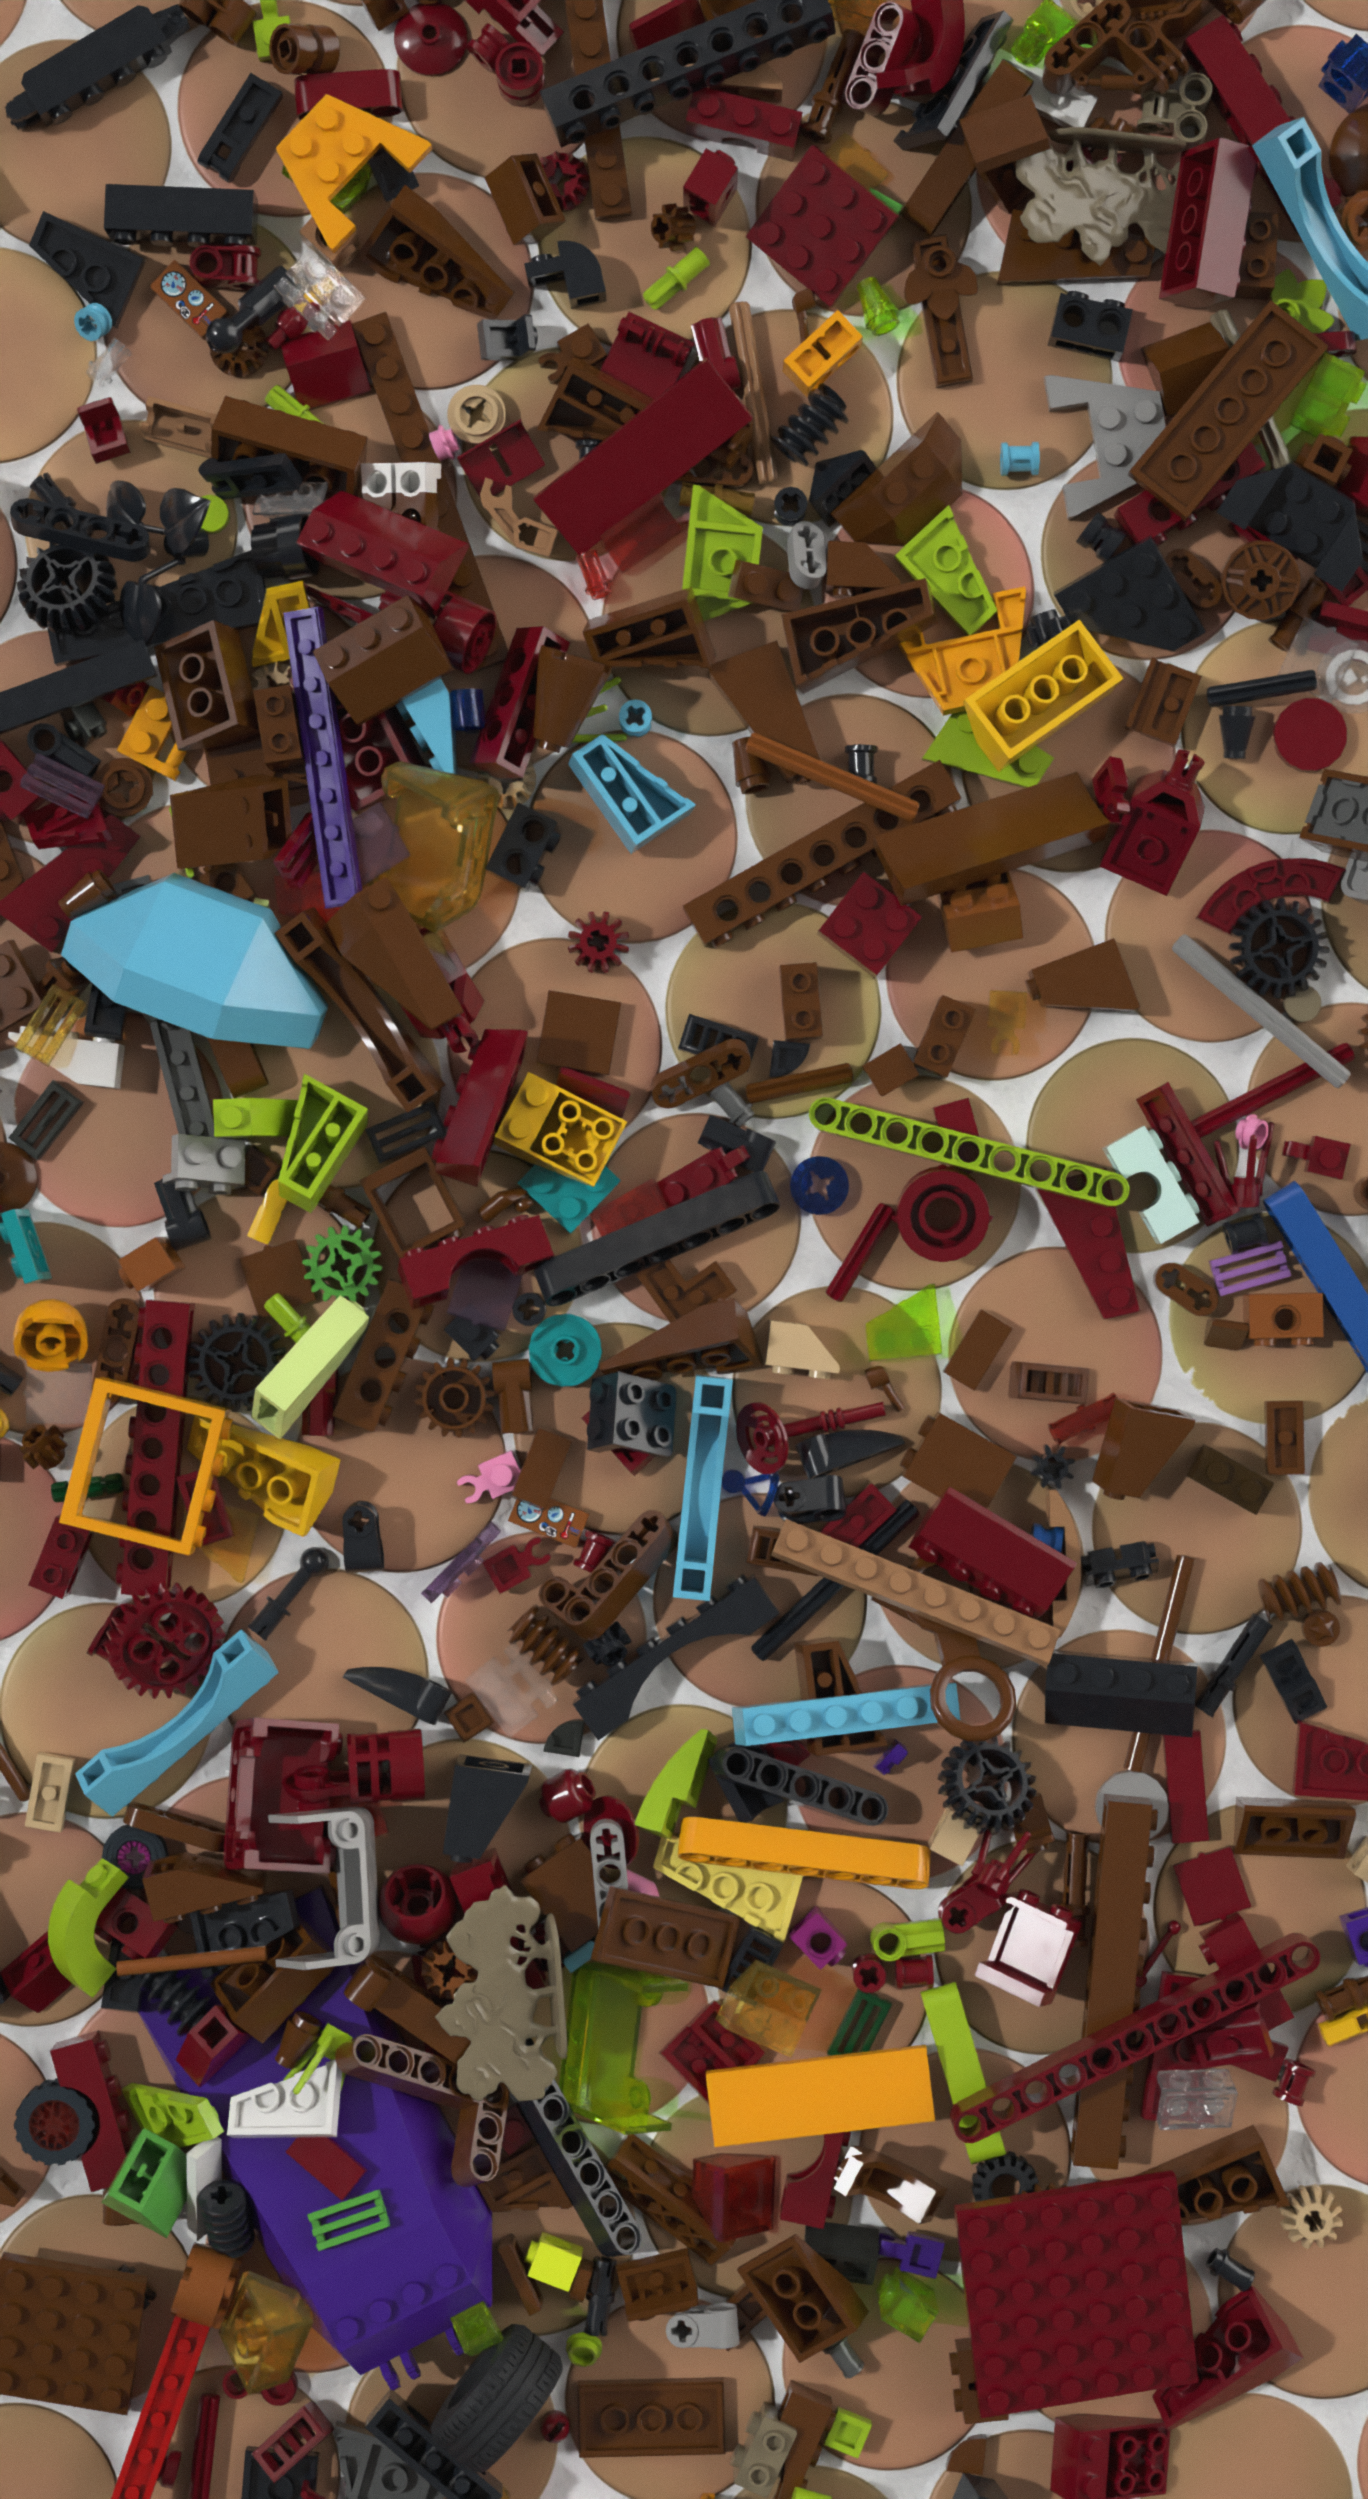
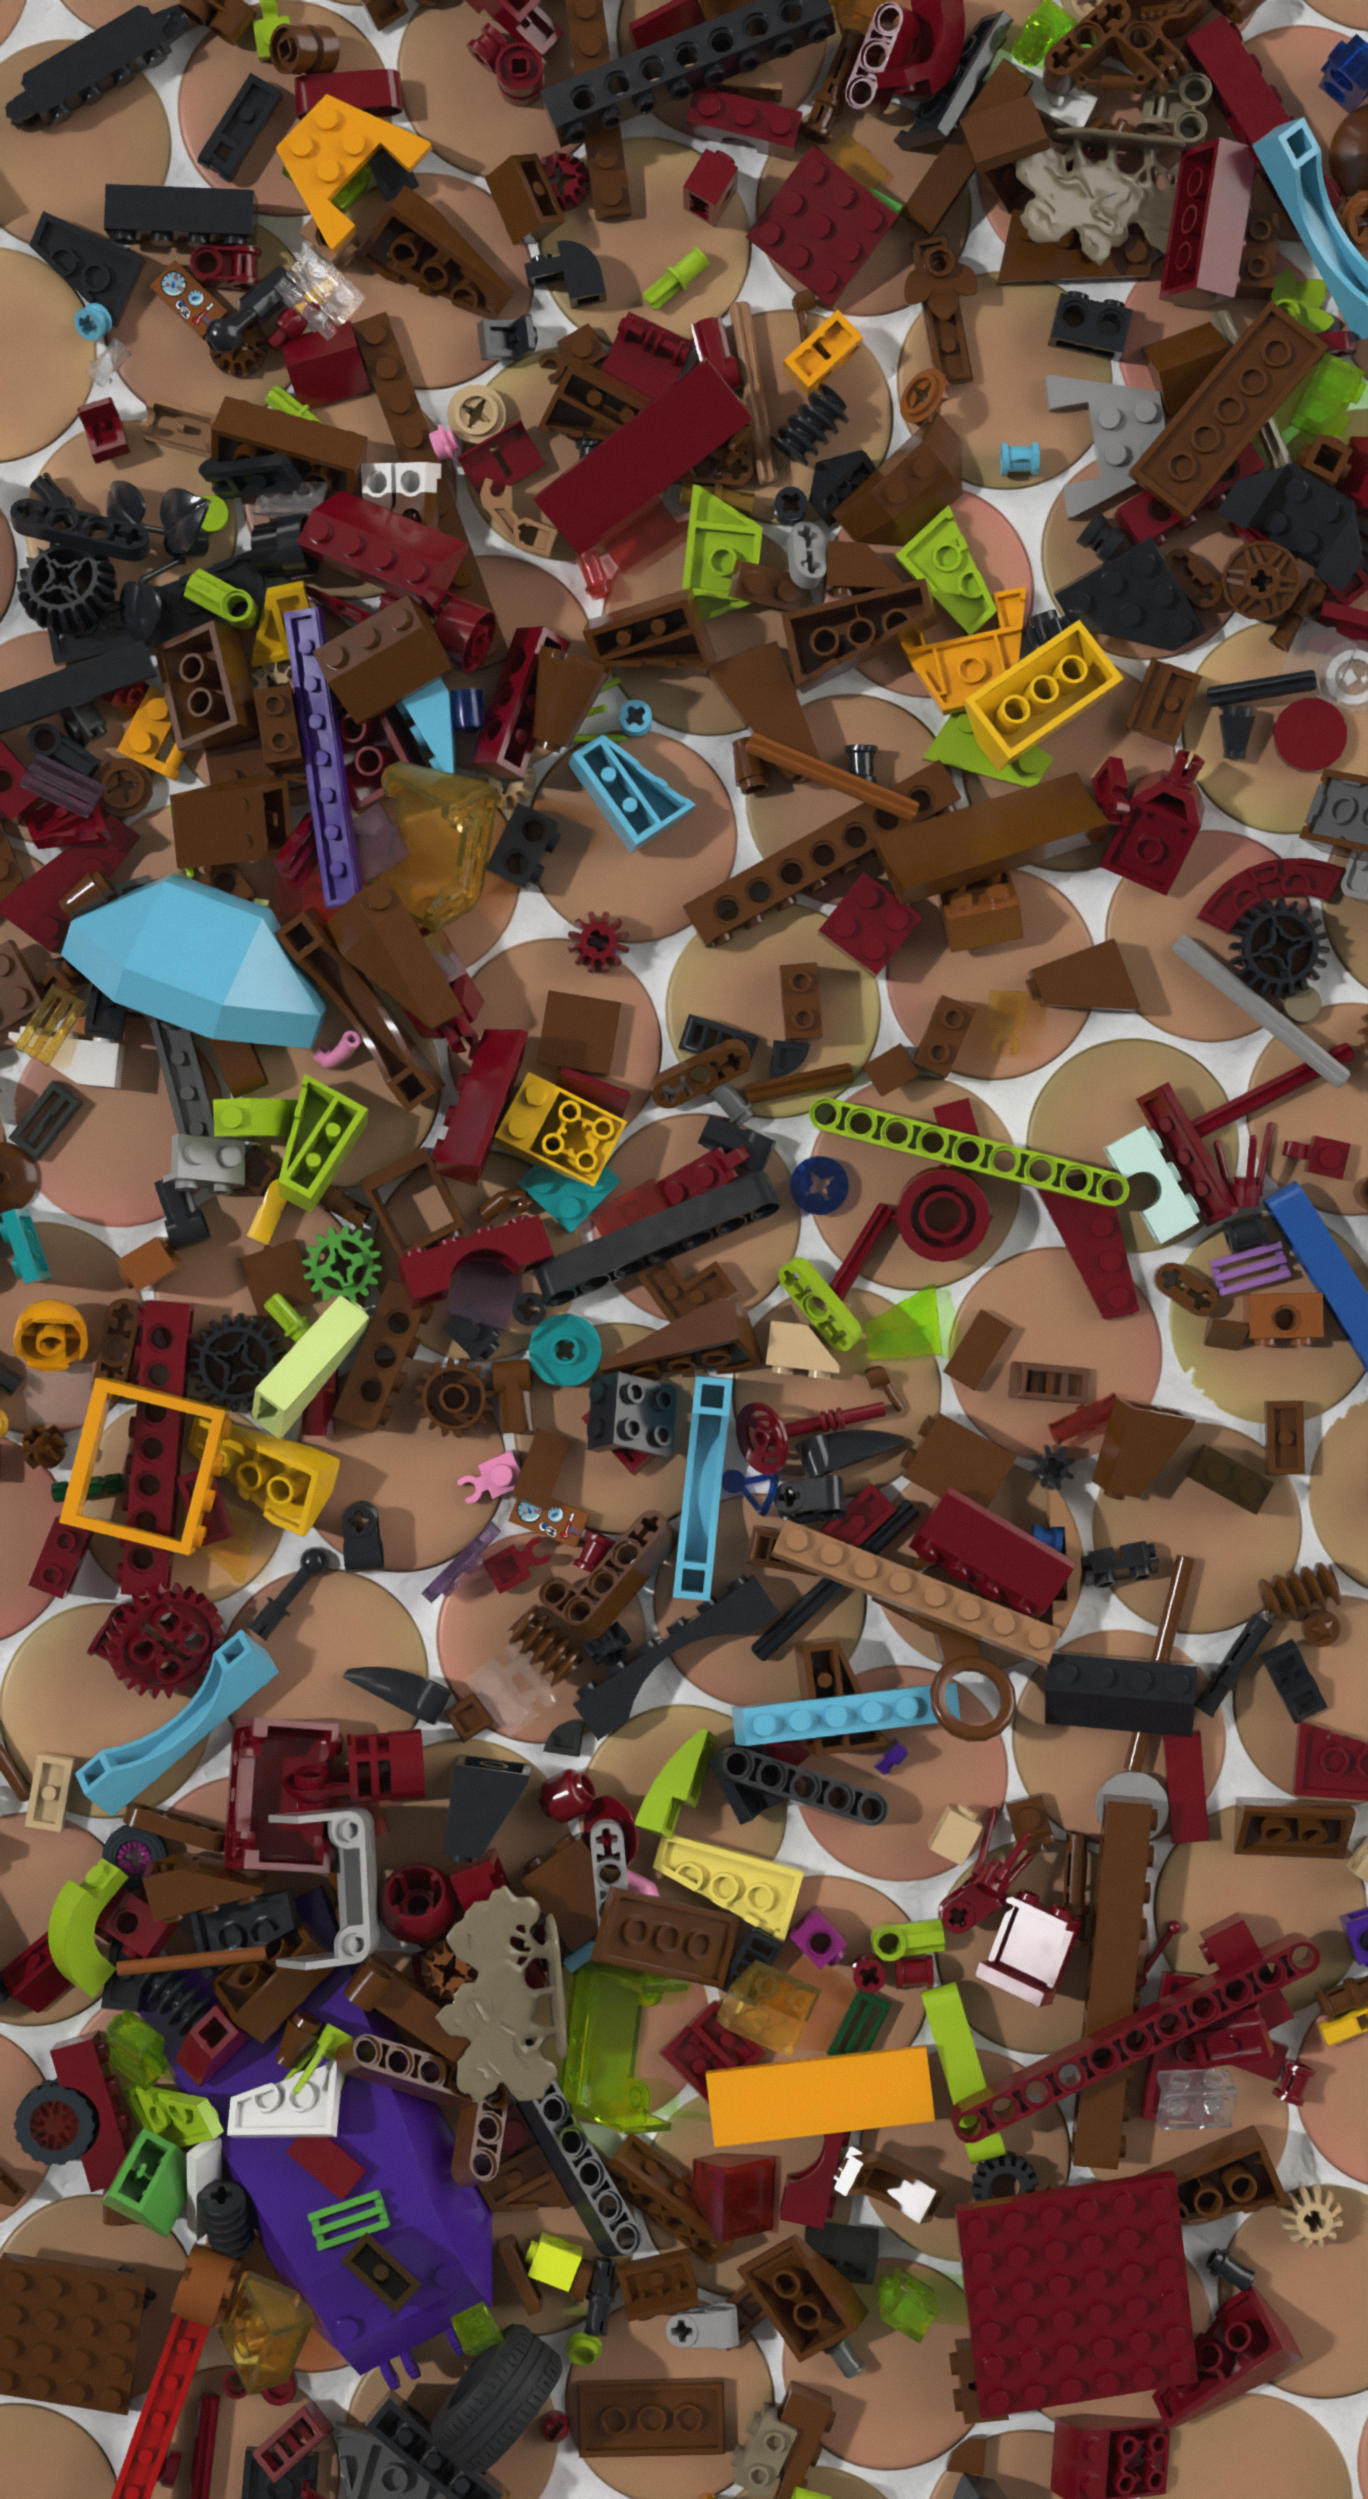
black tile [365,1101,447,1164] -> none
dark red dish [394,2,468,76] -> none
reddish brown gear [651,203,696,252] -> none
light orange beam [678,1817,931,1889] -> none
lime plate [824,2406,872,2459] -> none
clear neon green cone [856,277,900,336] -> none
dark purple plate [878,2231,945,2279] -> none
black gear [937,1736,1037,1835] -> none
dark red piece [1173,1845,1252,1927] -> none
bright pink plate [1235,1114,1268,1150] -> none
none -> clear neon green brick [106,2009,167,2091]
none -> lime piece [183,568,260,630]
none -> bright pink arm [313,1031,360,1069]
none -> dark brown brick [340,2232,422,2317]
none -> lime beam [778,1257,862,1352]
none -> dark orange gear [900,368,950,427]

